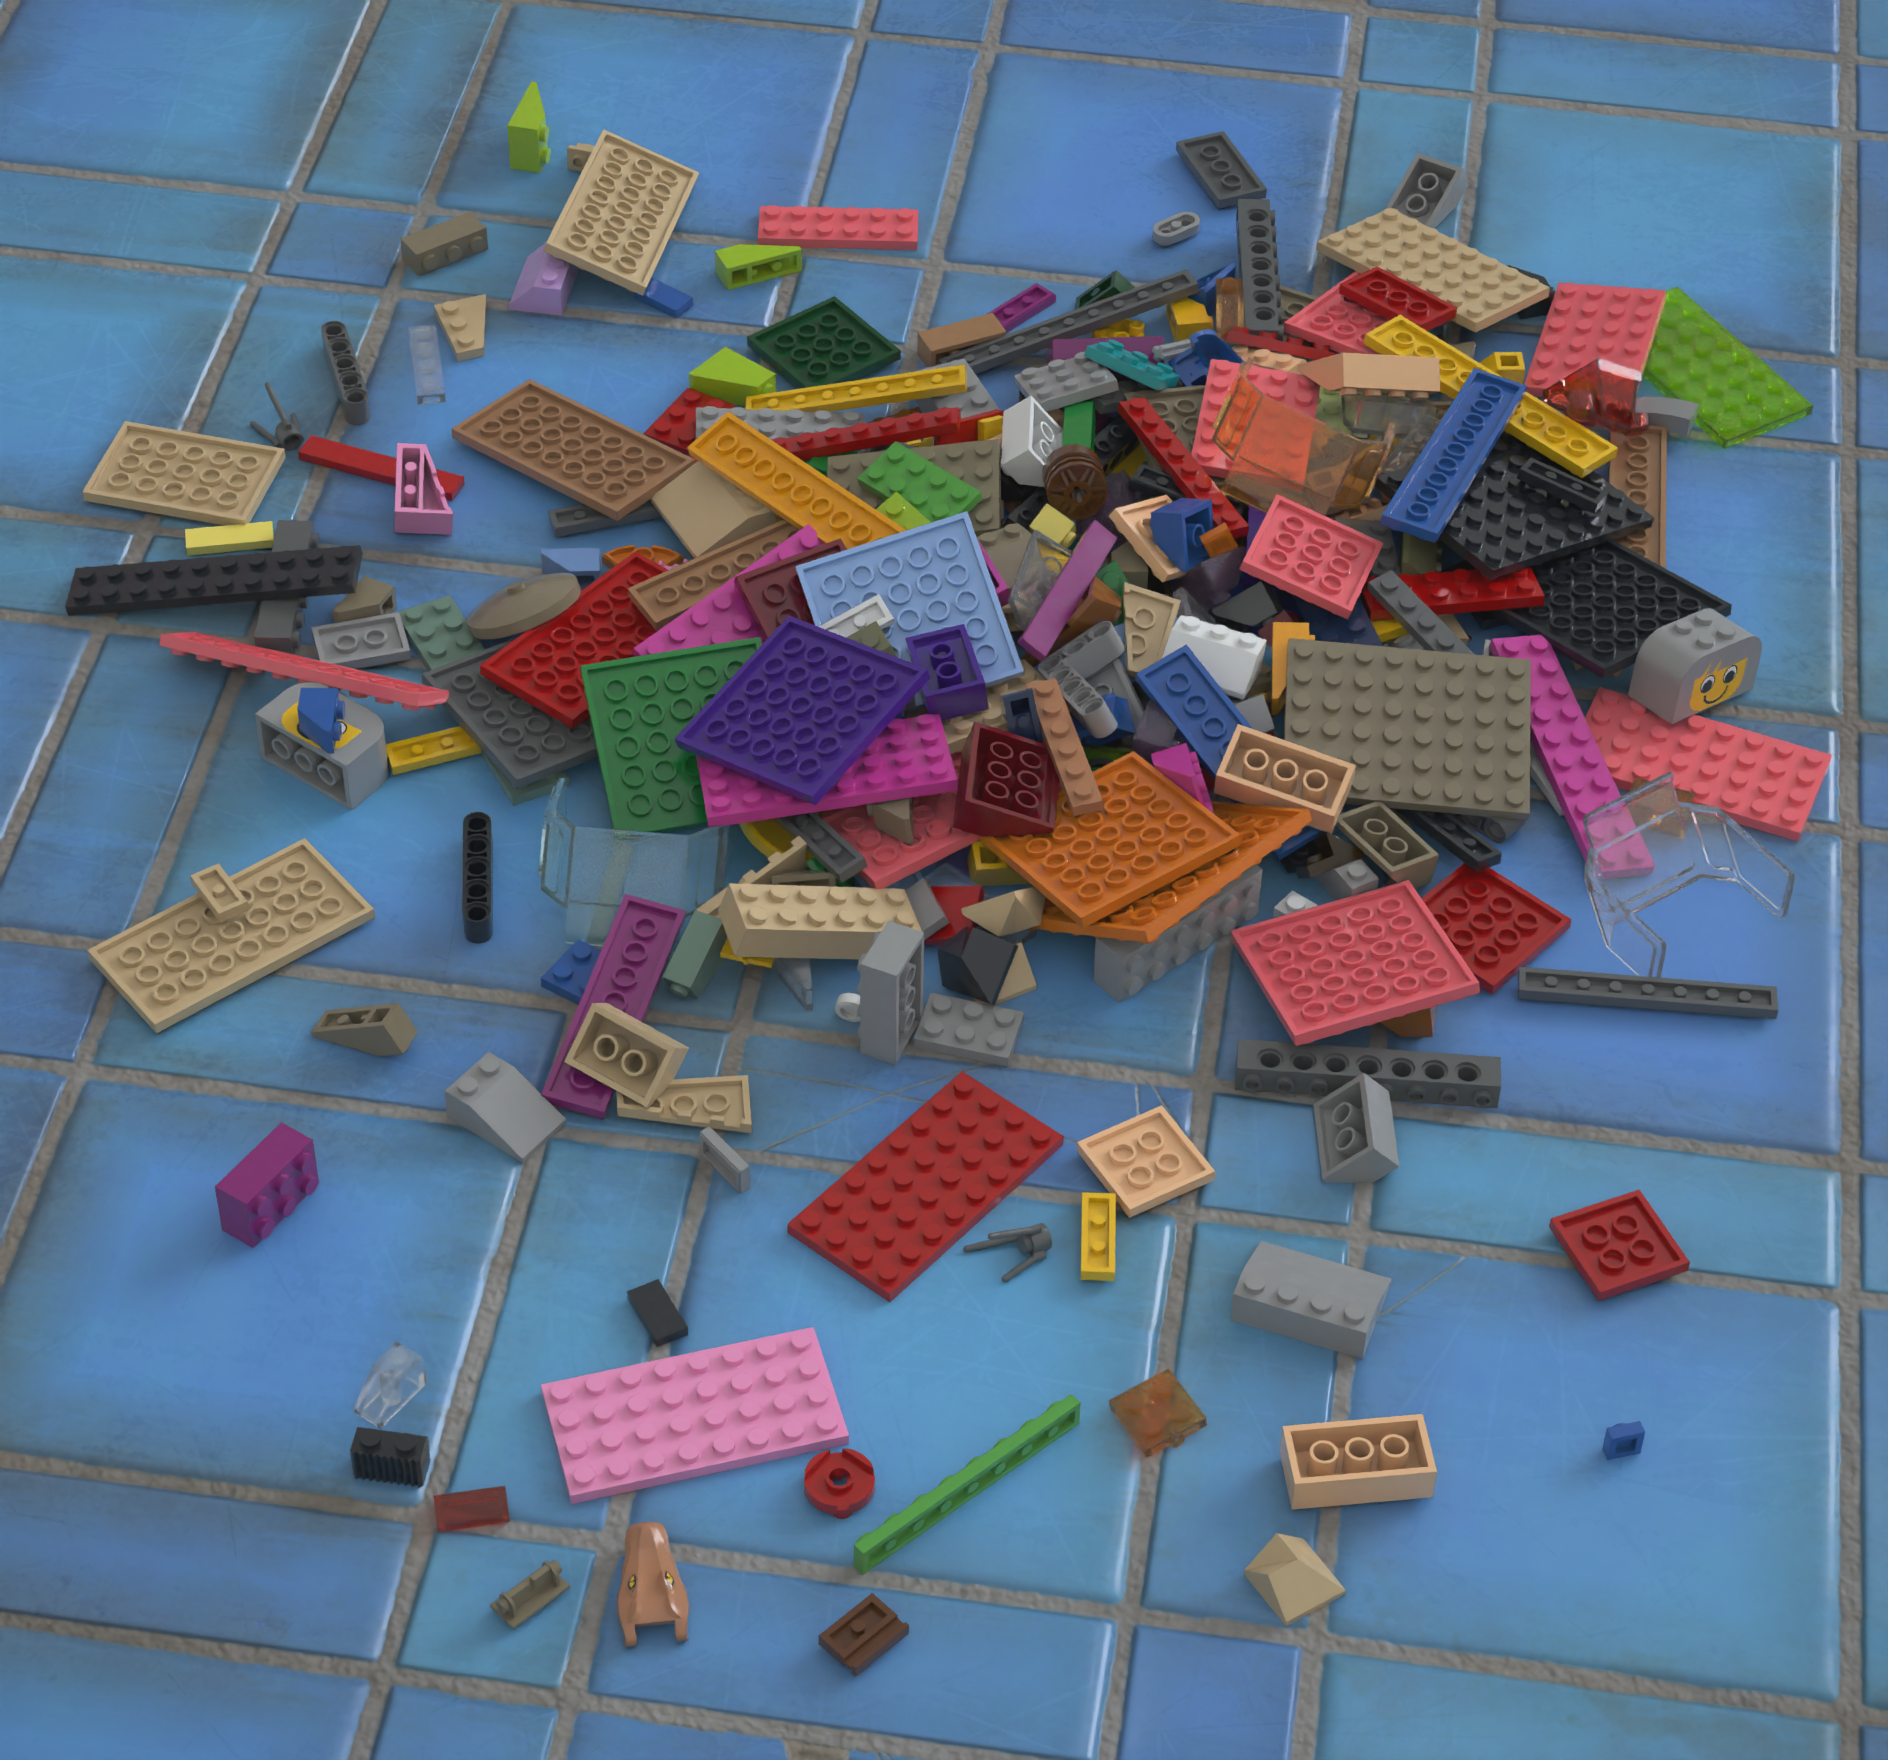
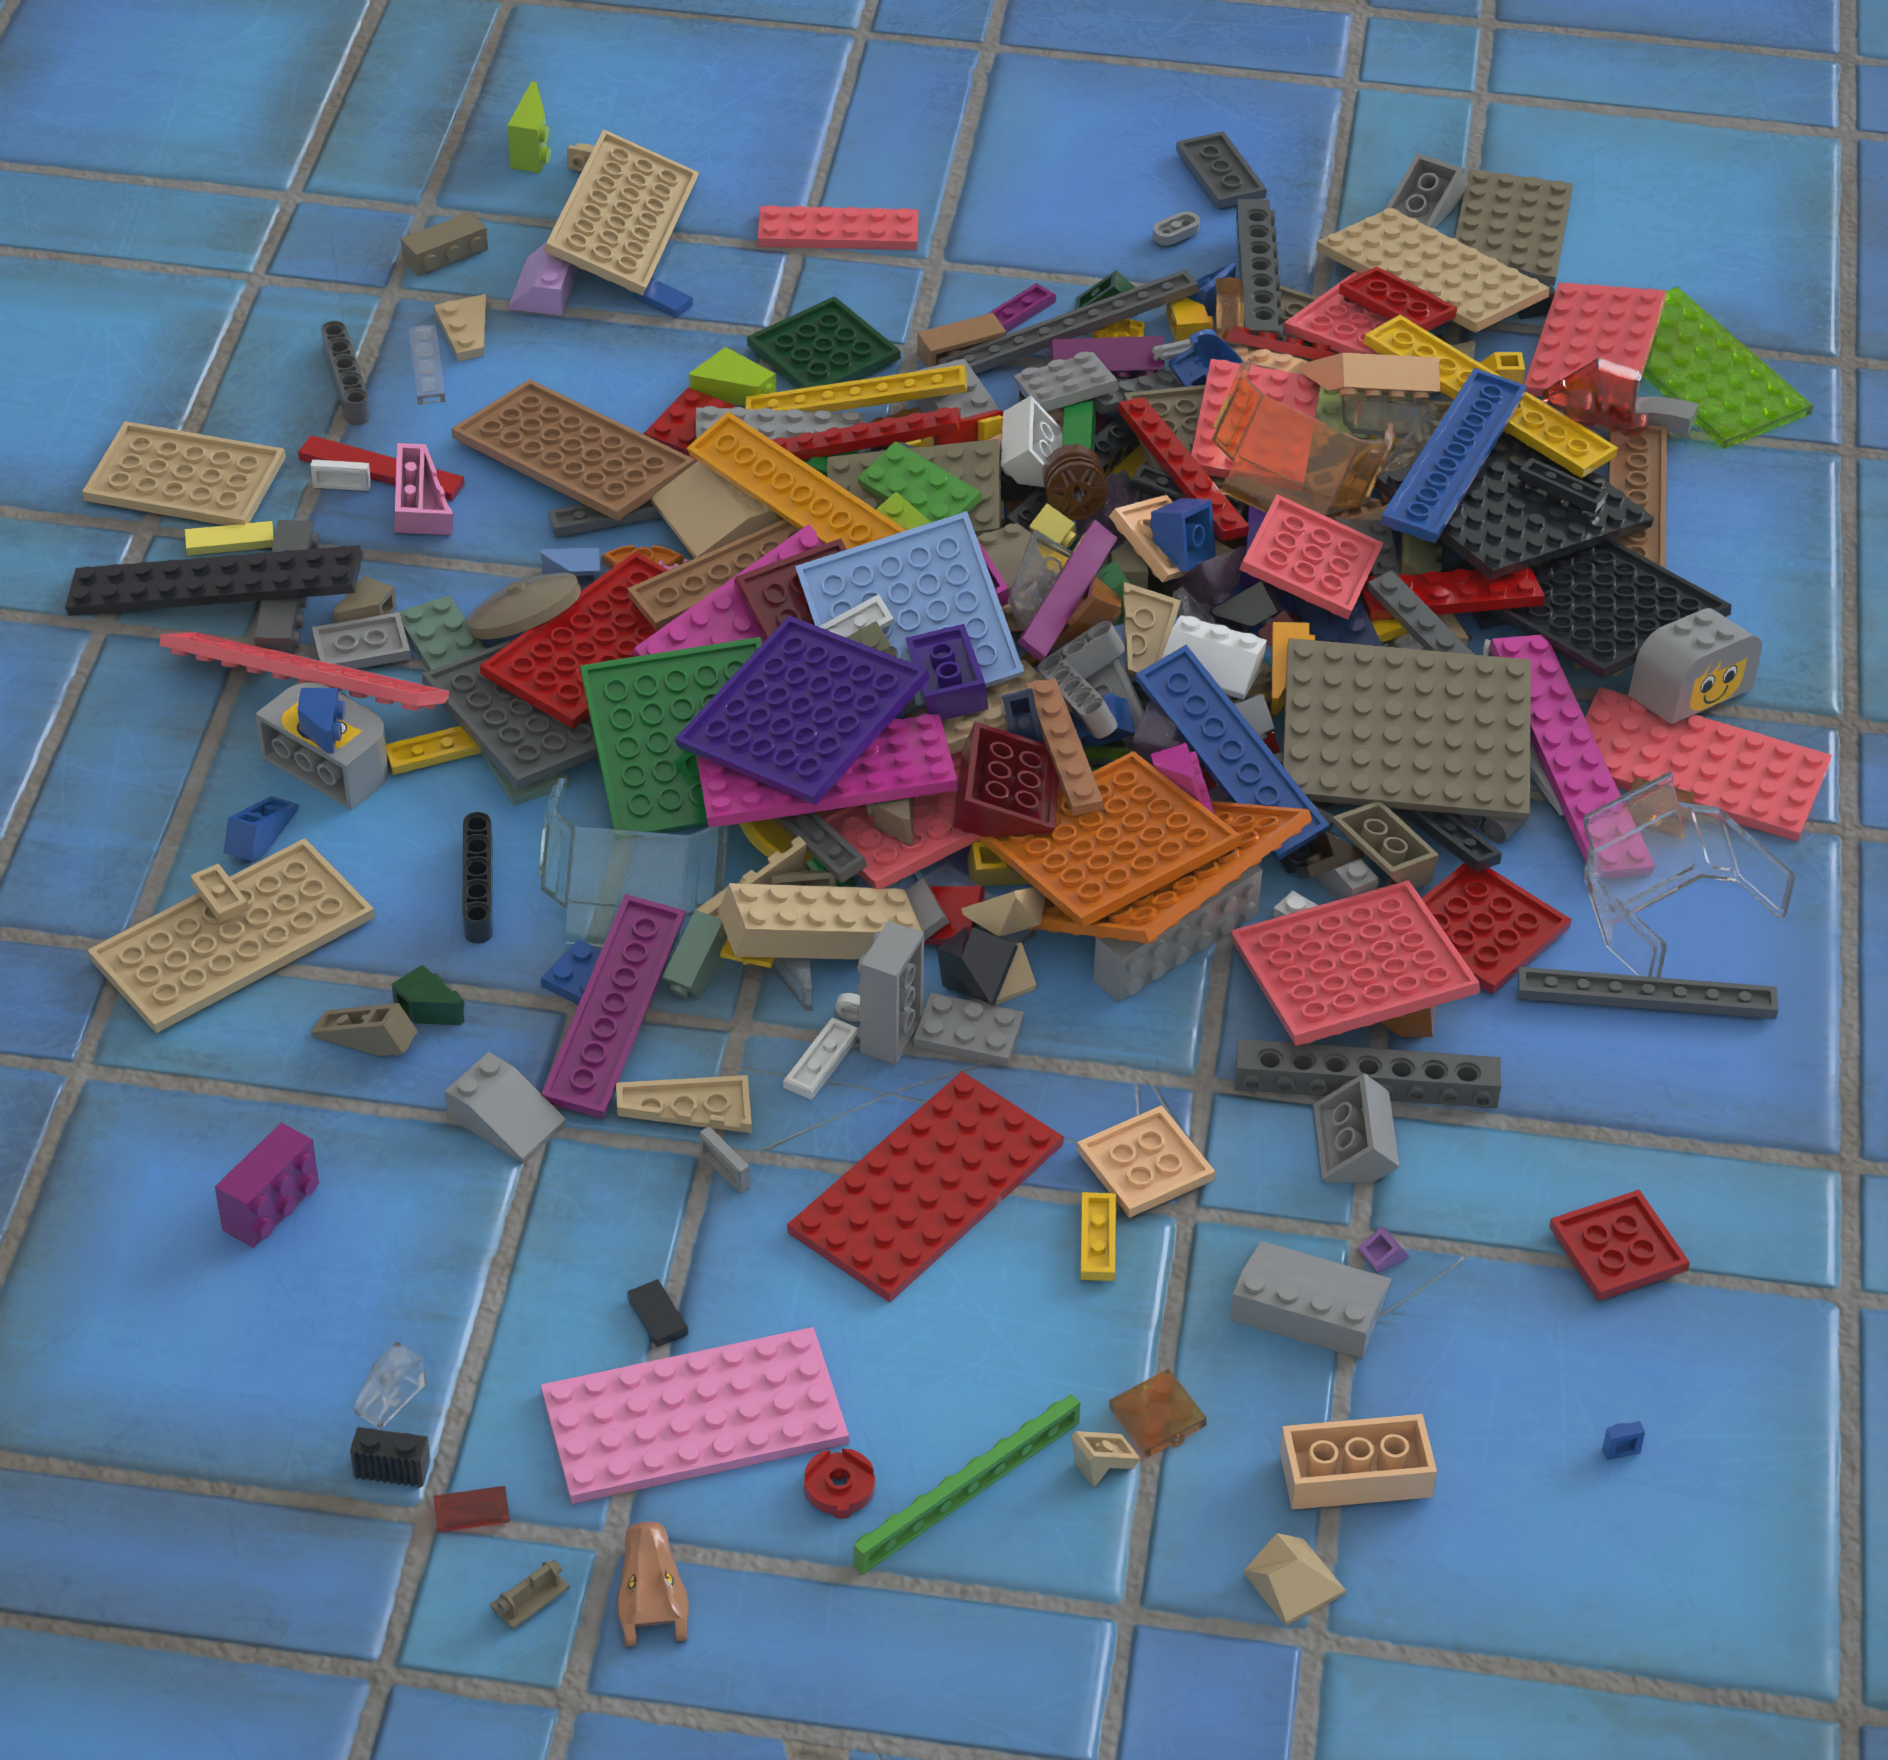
dark grey plant [250,382,305,451] -> none
tan slope [564,1003,689,1108] -> none
lime slope [715,244,802,290] -> none
reddish brown plate [819,1593,909,1677] -> none
dark grey plant [963,1223,1052,1282] -> none
teal plate [1084,339,1180,391] -> none
orange tile [1199,522,1239,561] -> none
light nougat brick [1214,724,1356,834] -> none
none -> blue slope [223,796,299,862]
none -> white tile [311,459,371,491]
none -> dark green slope [392,965,465,1025]
none -> white tile [783,1017,859,1100]
none -> tan slope [1071,1431,1140,1487]
none -> medium lavender slope [1358,1226,1409,1273]
none -> dark tan plate [1455,169,1573,286]

